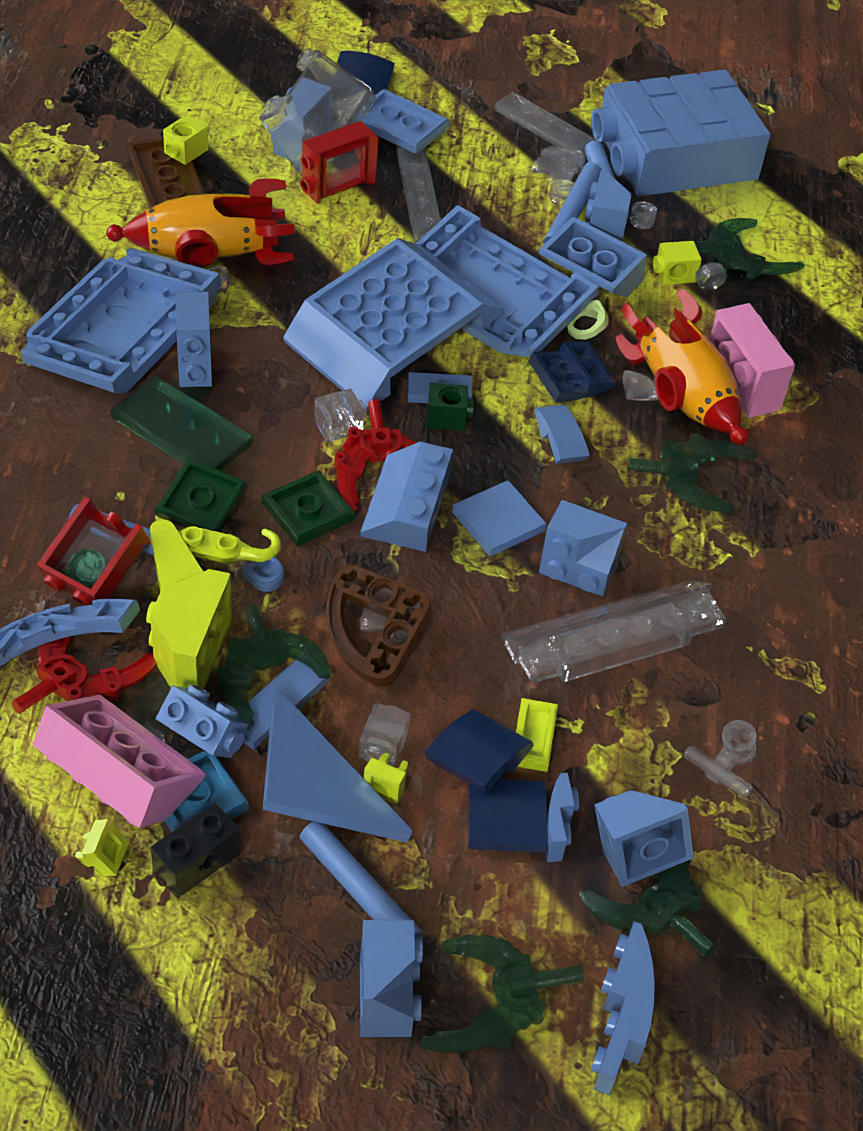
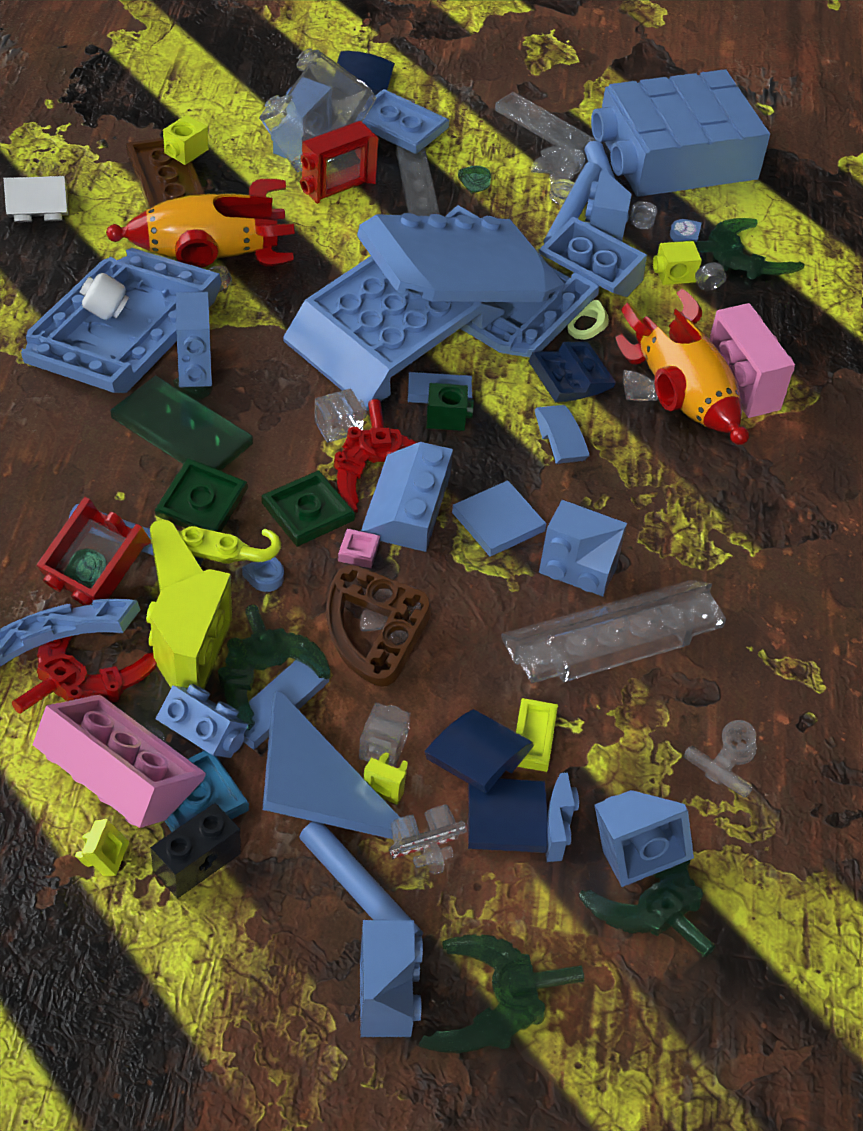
medium blue slope [591,921,655,1095] -> none
clear green bar [627,433,758,512] -> none
none -> white slope [3,176,69,222]
none -> white head [79,273,129,320]
none -> bright pink tile [338,529,380,569]
none -> medium blue slope [357,213,565,302]
none -> clear hips [389,804,467,875]
none -> clear green tile [458,165,491,194]
none -> tile [670,219,702,245]

